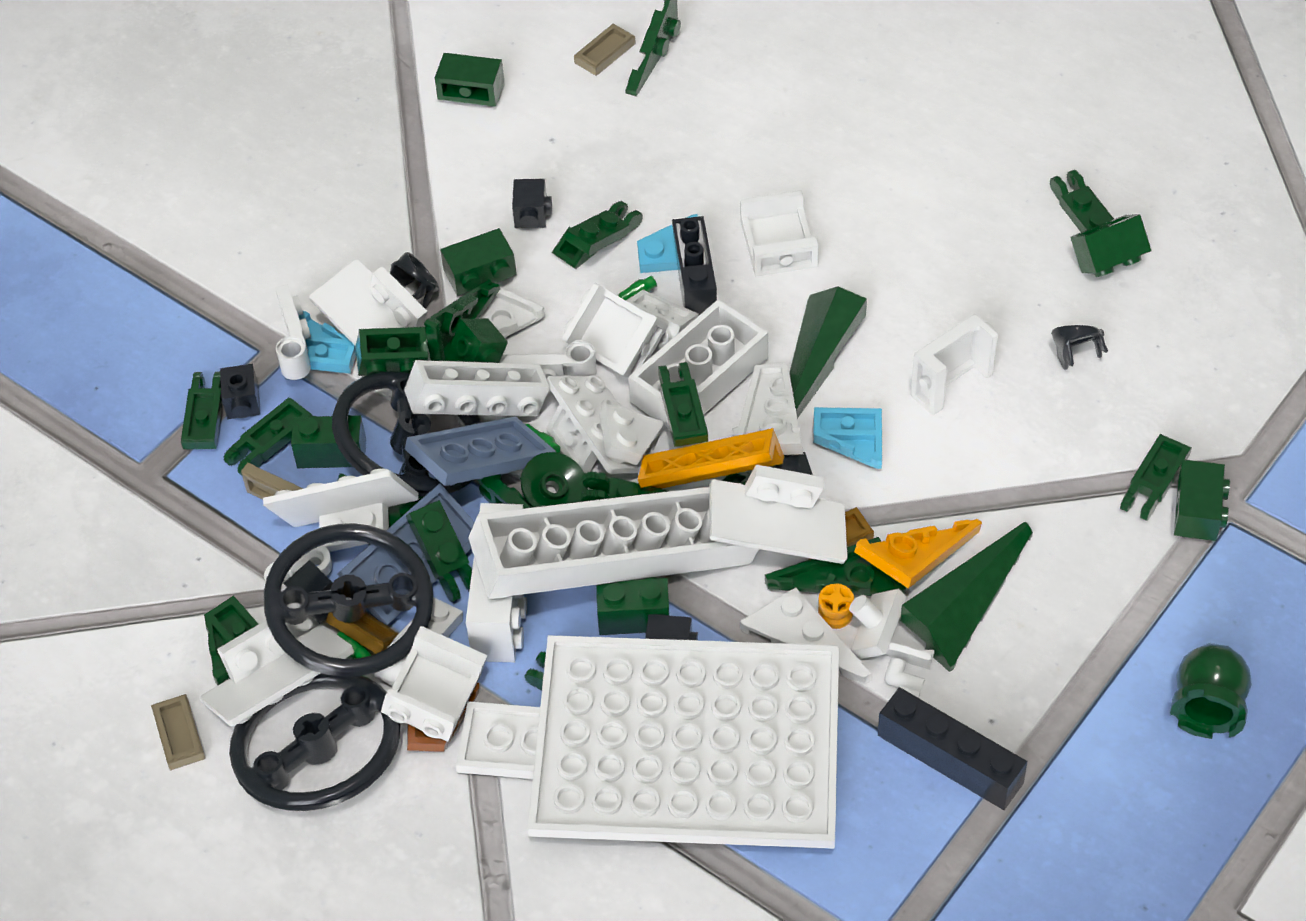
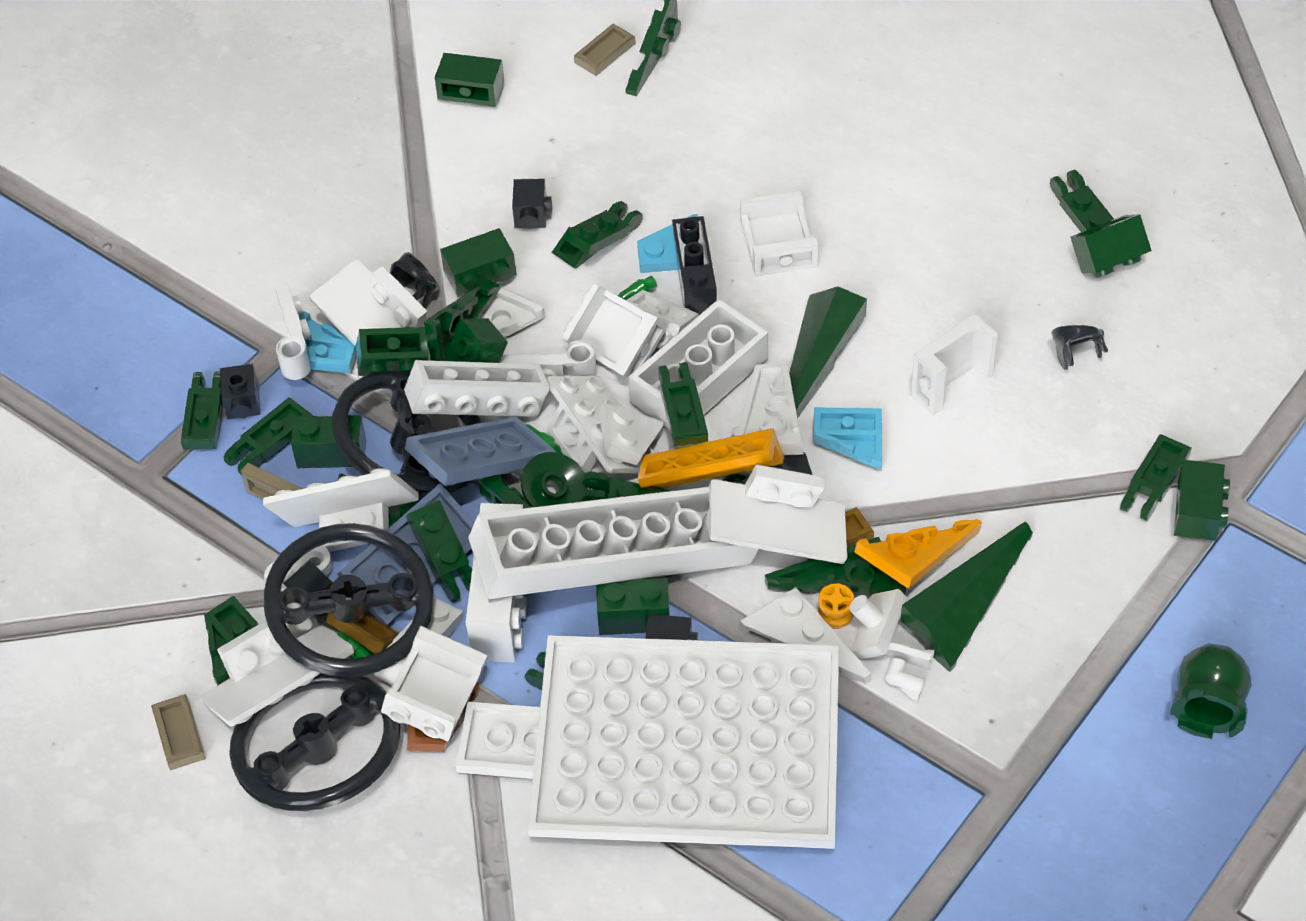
black brick [878,687,1028,810] -> none

